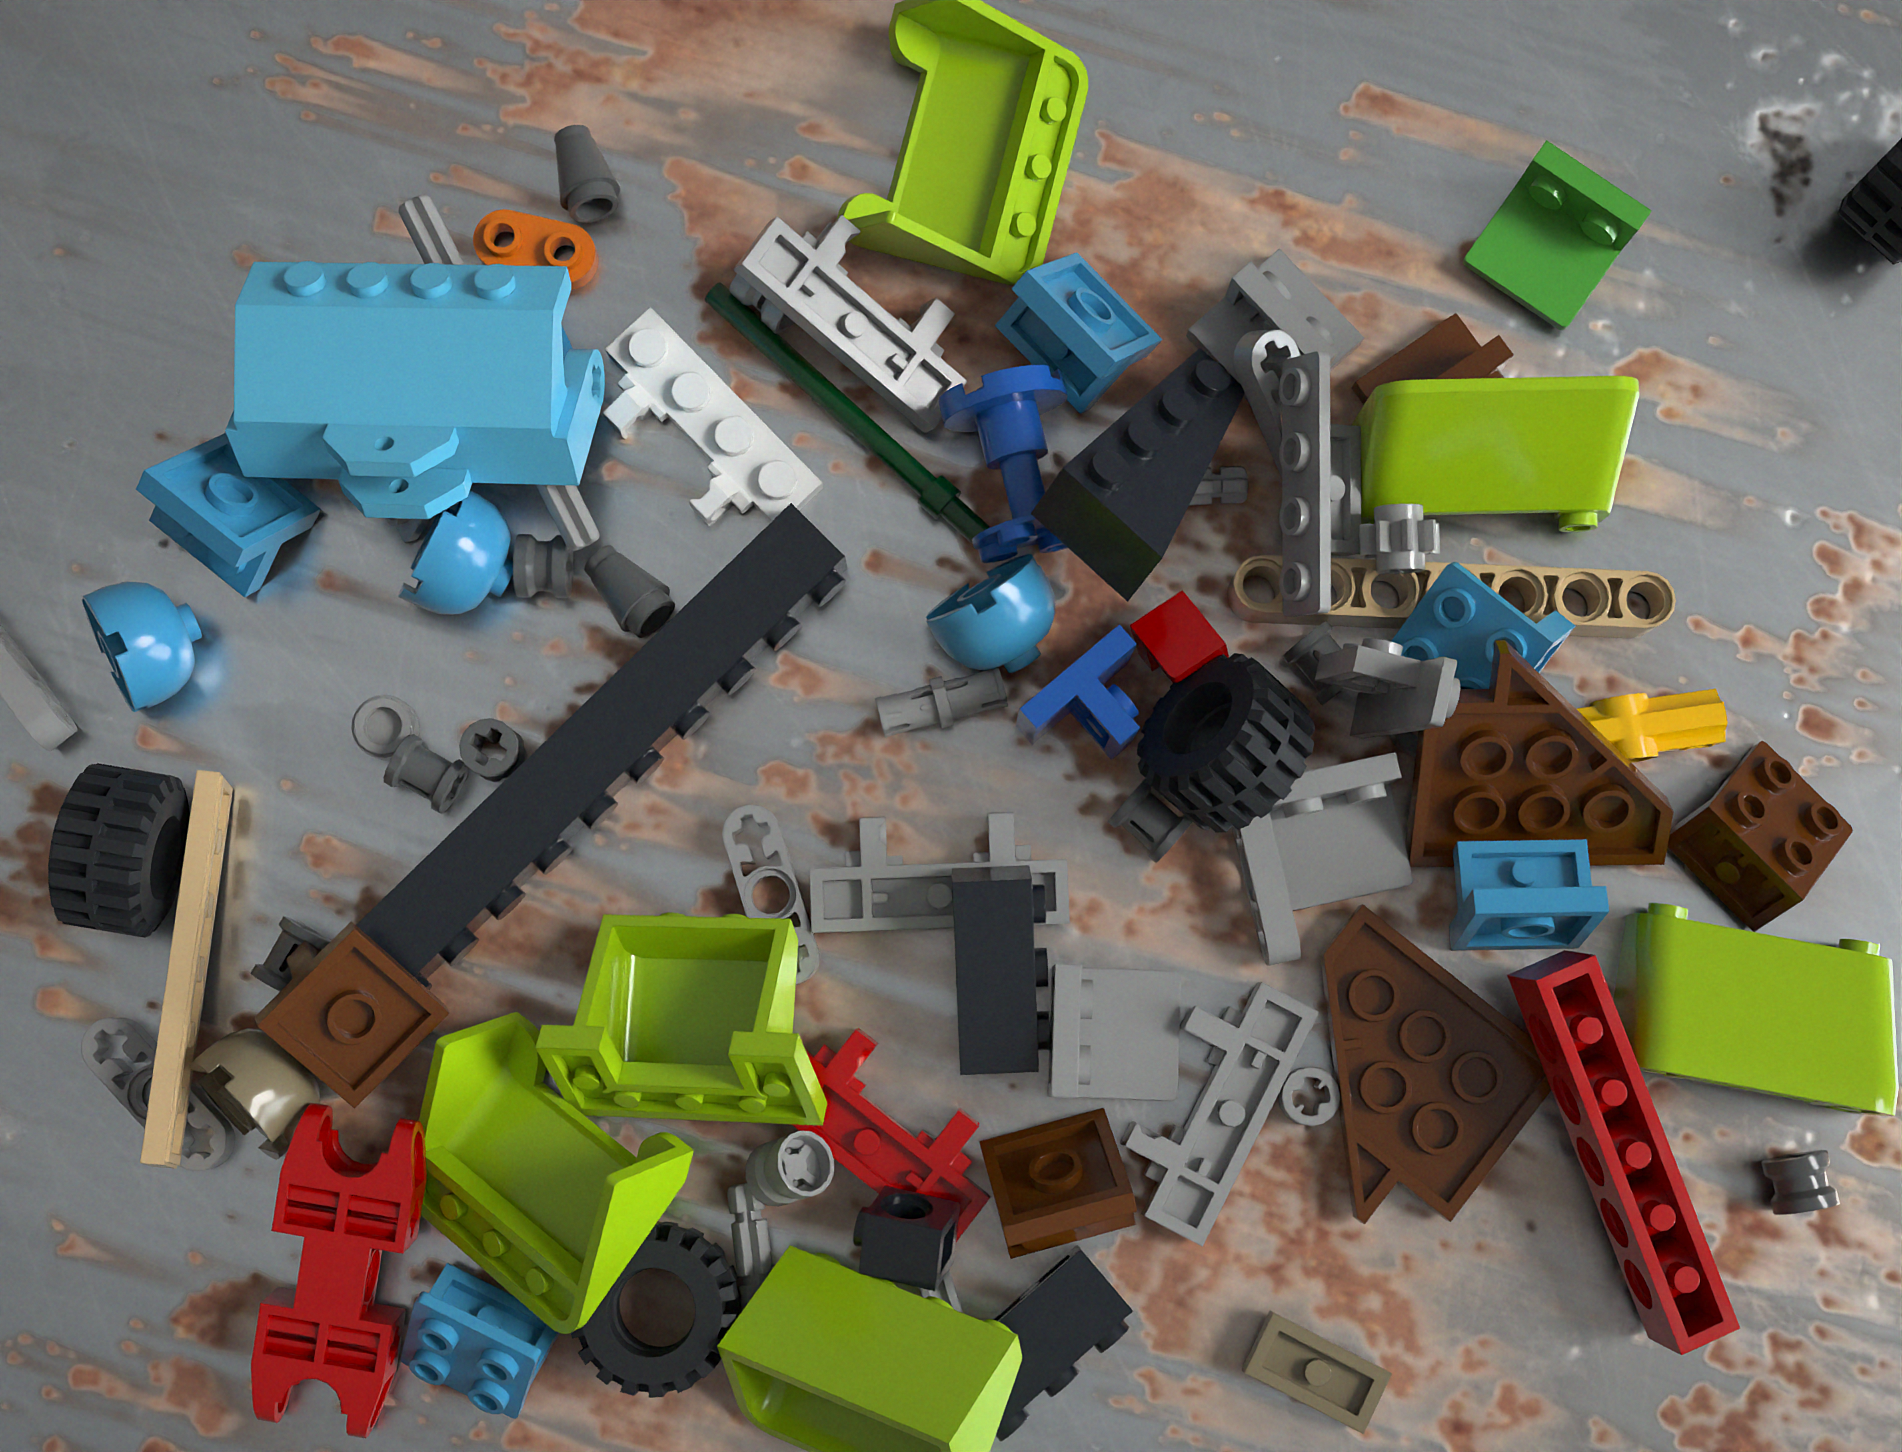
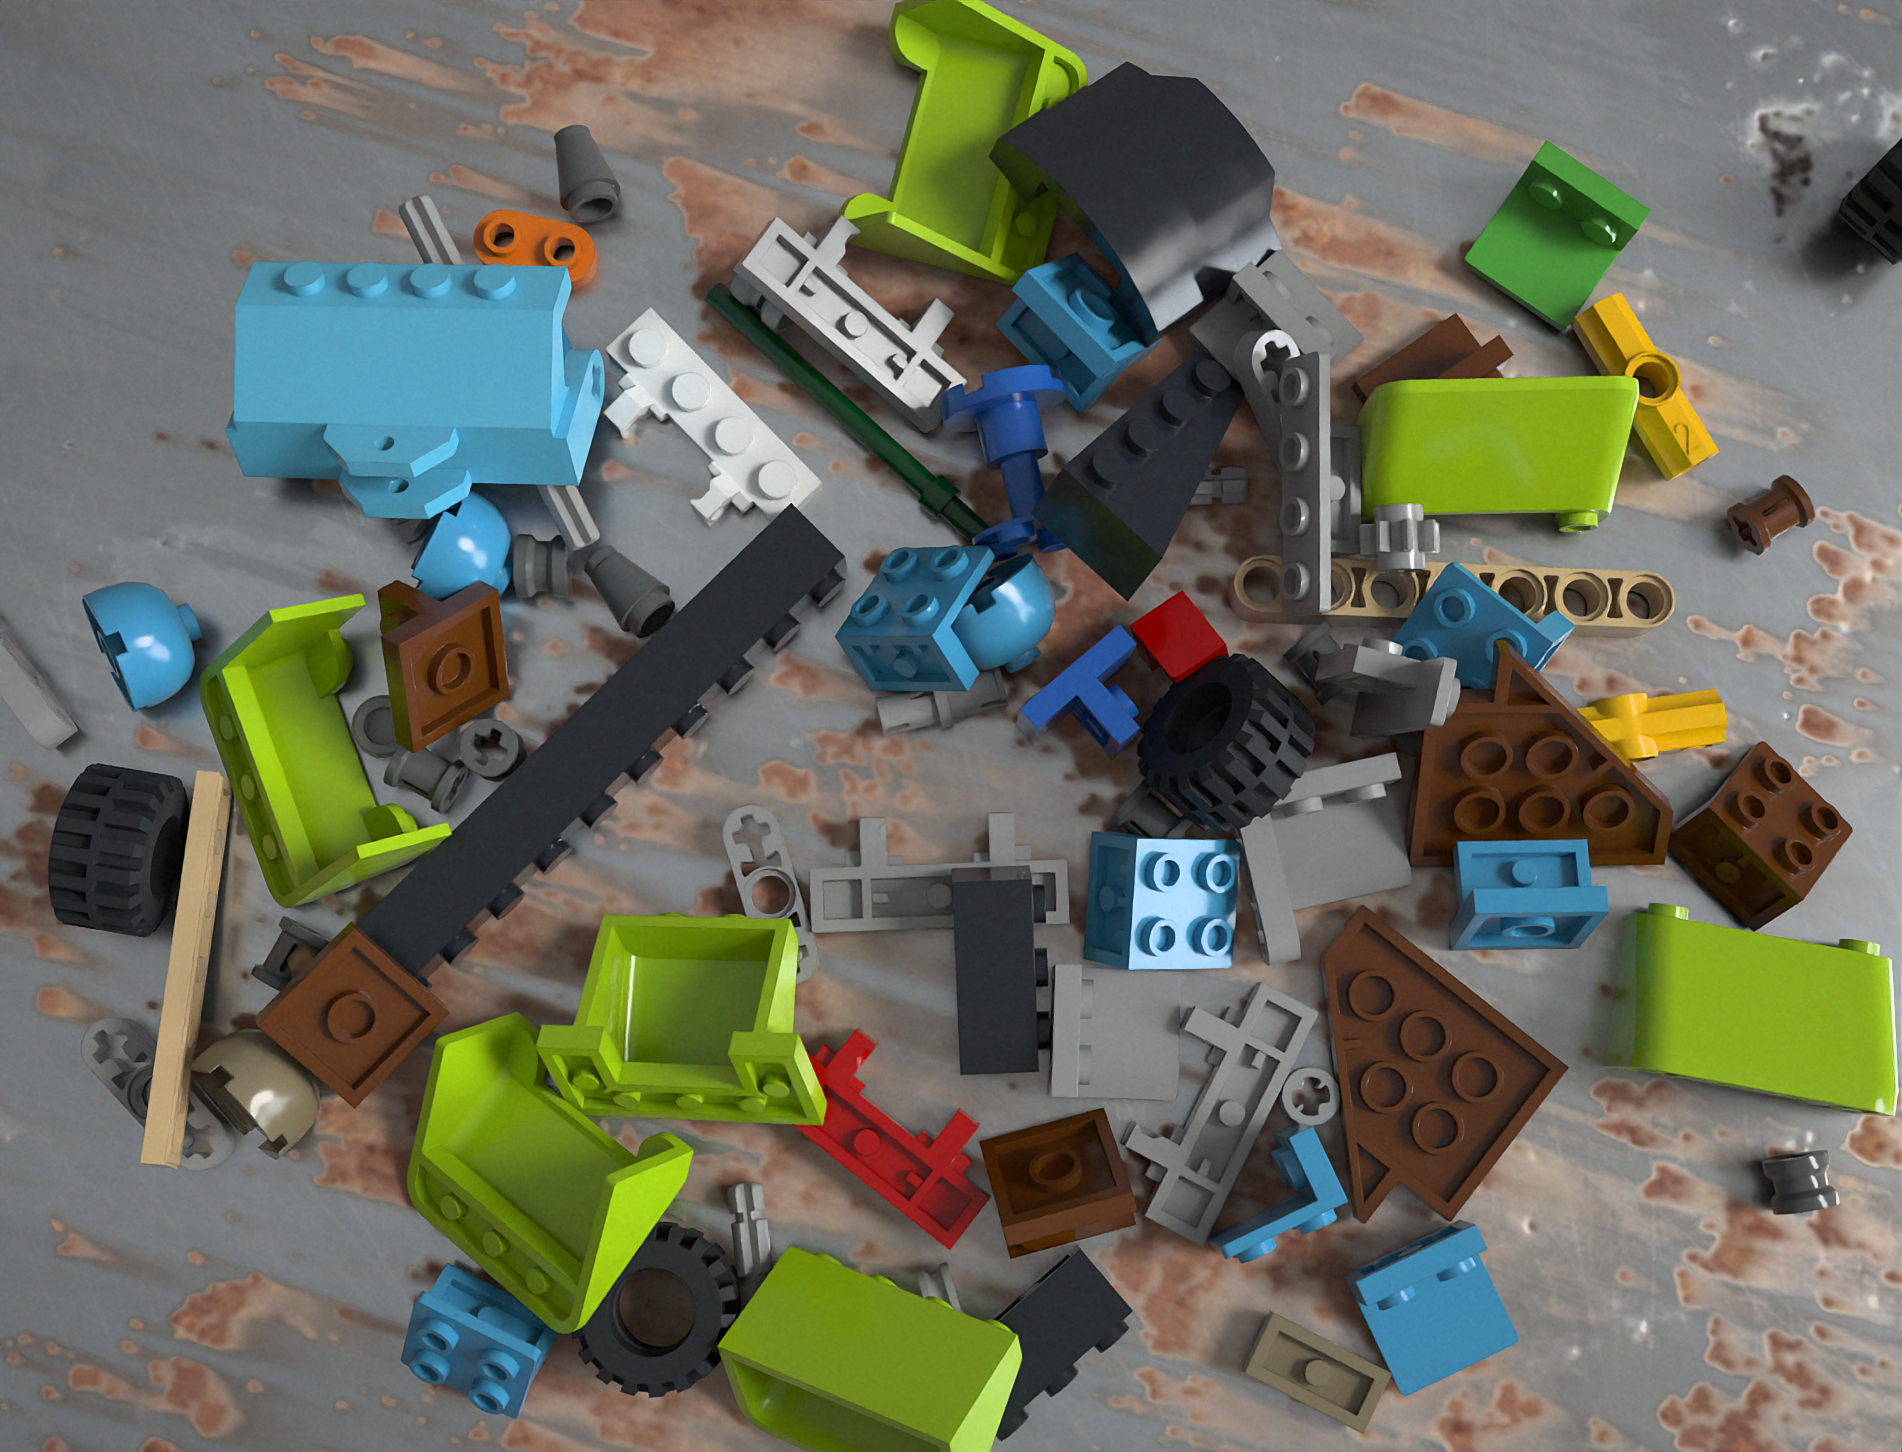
dark azure bracket [136,433,321,597] -> none
red piece [251,1103,427,1439] -> none
light grey wheel [746,1131,834,1207] -> none
black brick [853,1185,960,1291] -> none
red brick [1507,950,1740,1355] -> none
none -> lime windscreen [199,593,452,908]
none -> reddish brown bracket [377,580,510,753]
none -> dark azure bracket [834,545,995,692]
none -> black slope [988,61,1283,348]
none -> dark azure bracket [1083,831,1240,970]
none -> dark azure bracket [1208,1123,1348,1264]
none -> dark azure bracket [1343,1220,1519,1396]
none -> yellow piece [1570,292,1719,482]
none -> reddish brown bush [1727,475,1816,556]

